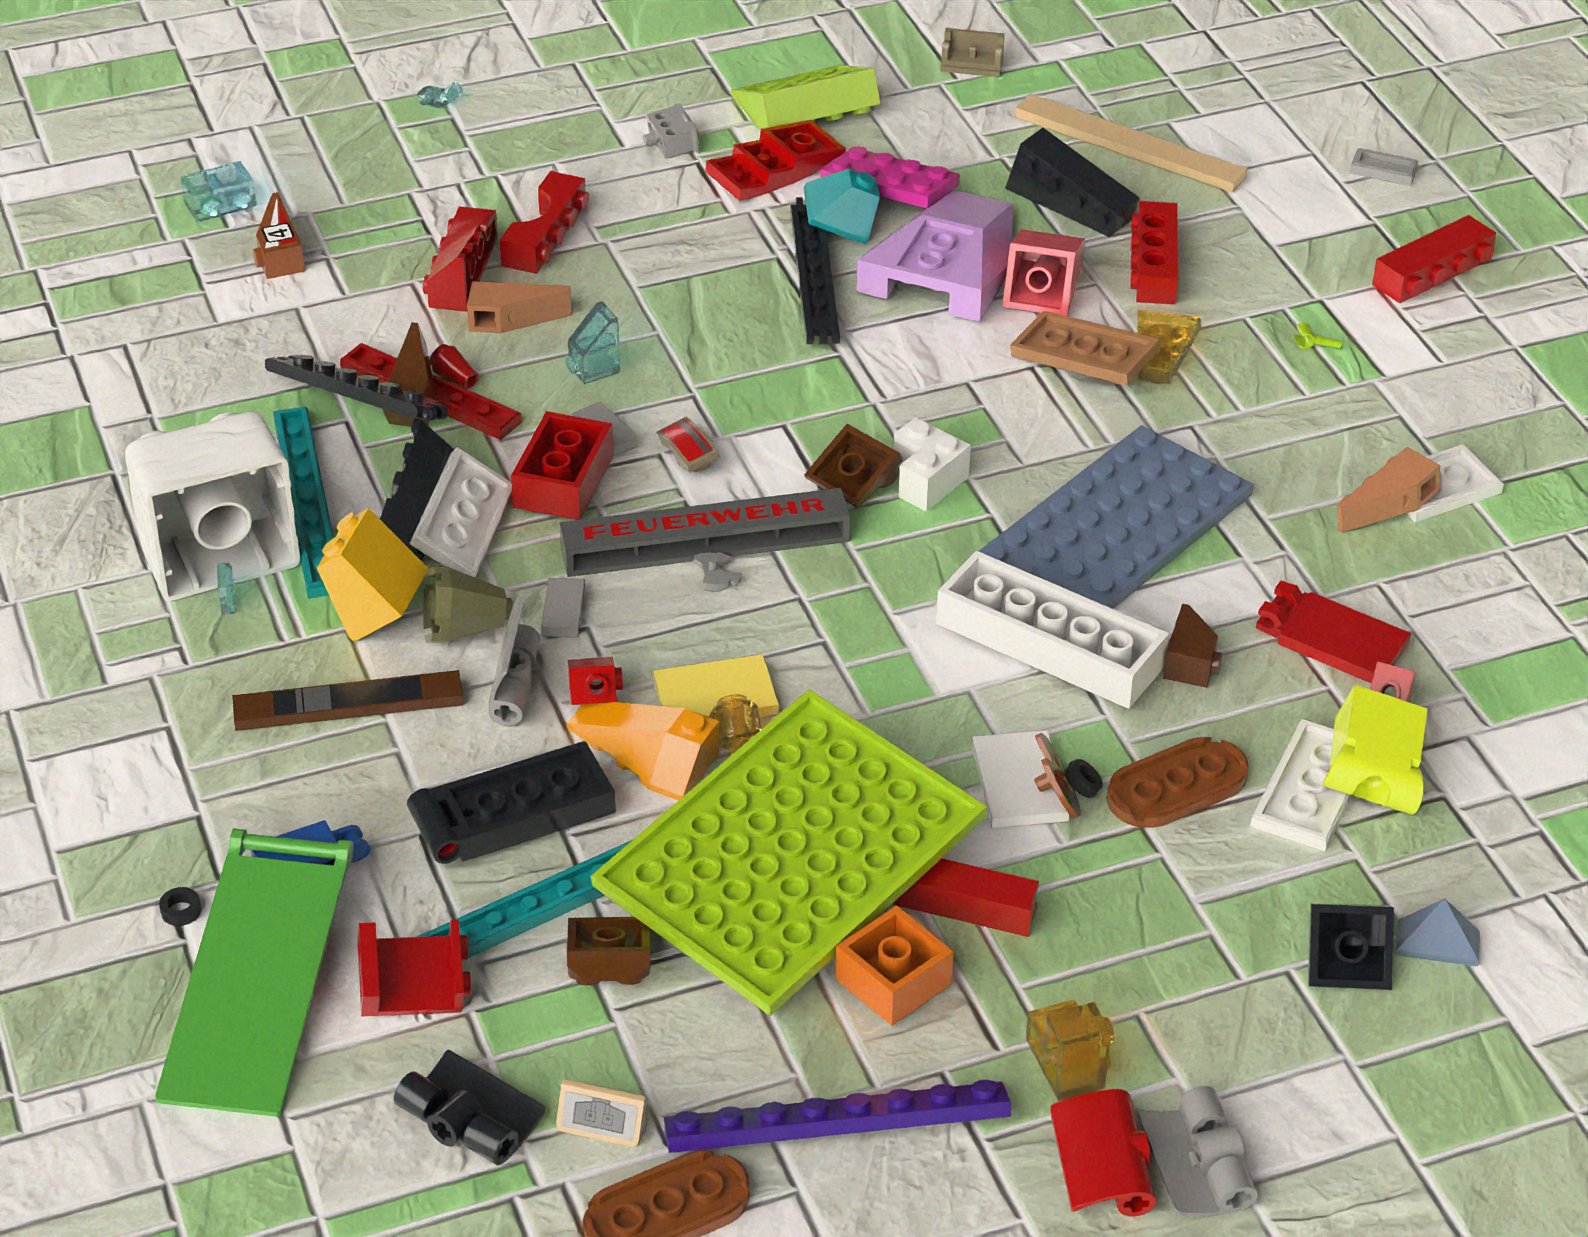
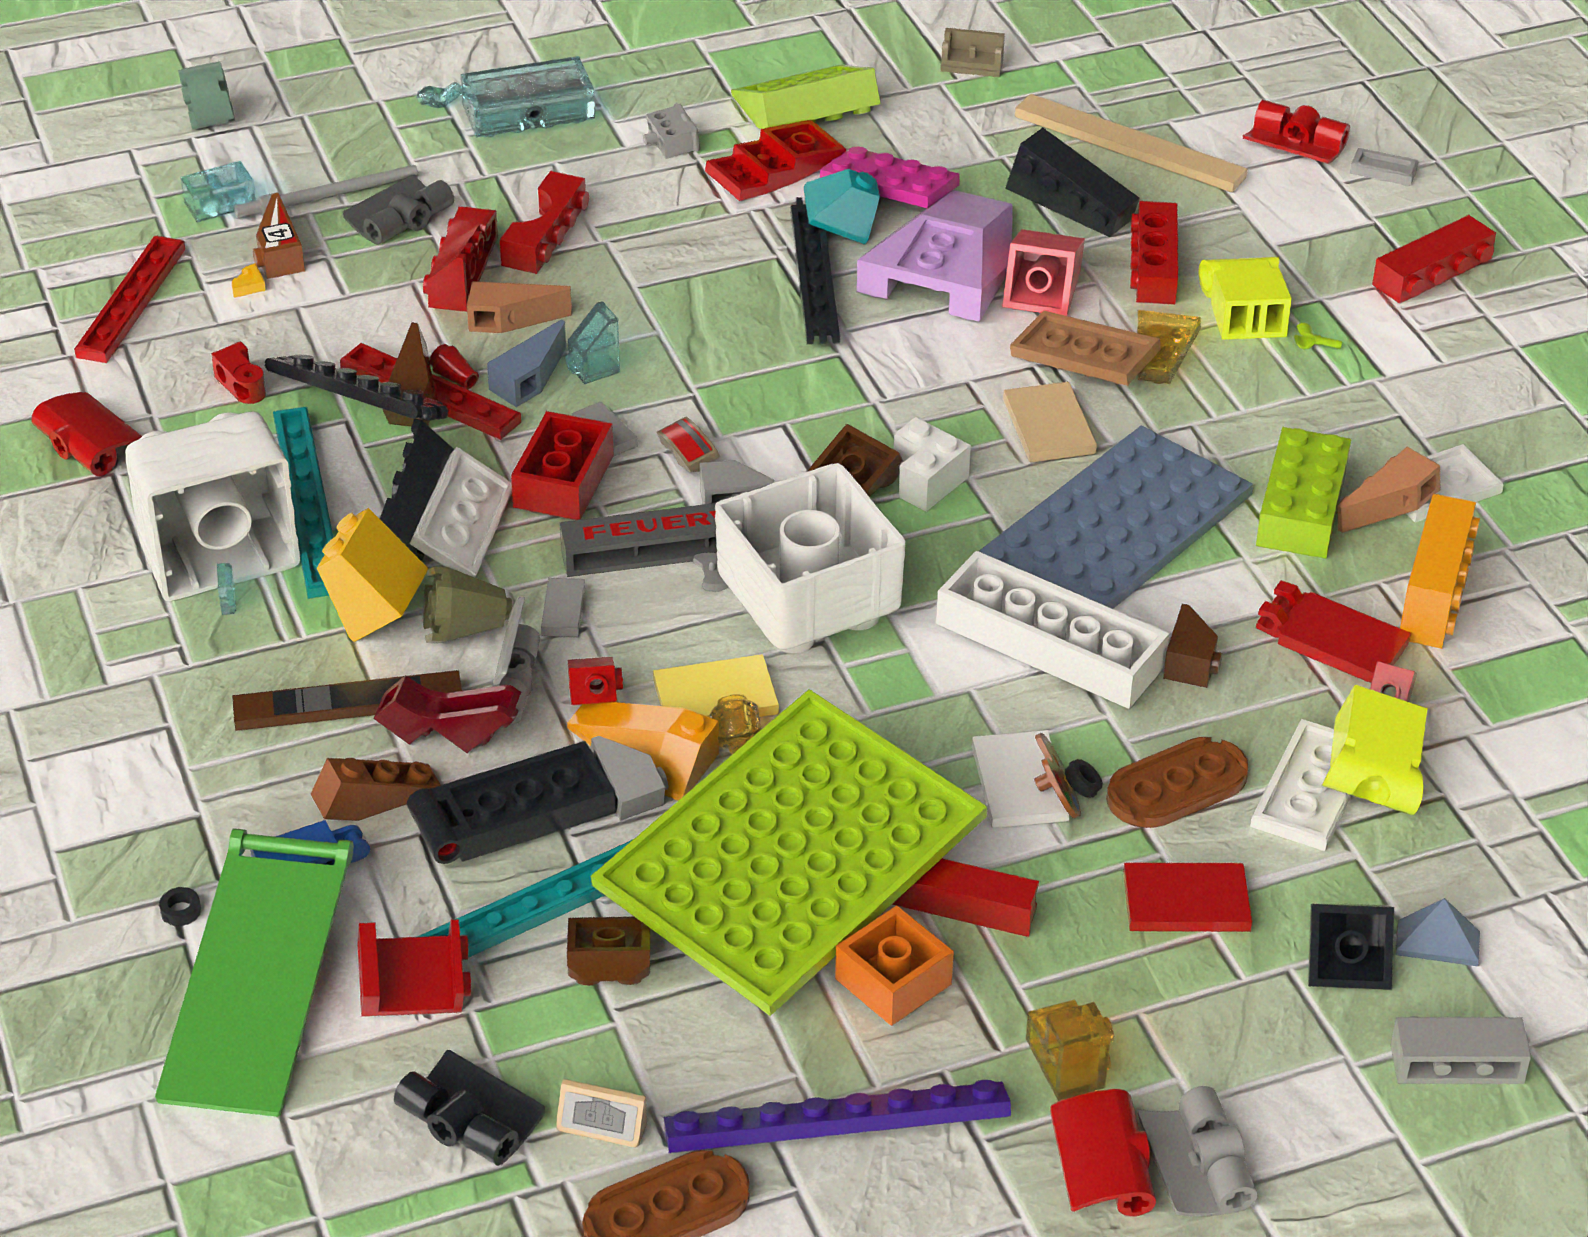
none -> red panel [31,392,142,476]
none -> red tile [74,236,185,363]
none -> sand green brick [178,61,235,130]
none -> red leg [211,341,266,404]
none -> yellow tile [232,263,266,298]
none -> light grey bar [234,165,418,218]
none -> dark orange slope [311,758,441,821]
none -> dark grey panel [343,175,454,245]
none -> dark red arch [373,675,521,753]
none -> clear light blue brick [460,56,595,138]
none -> sand blue slope [487,319,566,407]
none -> light grey slope [591,736,668,821]
none -> light grey slope [700,460,775,505]
none -> white brick [715,463,906,653]
none -> tan tile [1003,382,1097,462]
none -> red tile [1123,863,1252,932]
none -> neon yellow piece [1198,257,1291,340]
none -> red panel [1243,100,1350,163]
none -> lime brick [1256,427,1352,559]
none -> light grey brick [1390,1016,1531,1084]
none -> light orange brick [1400,493,1480,649]

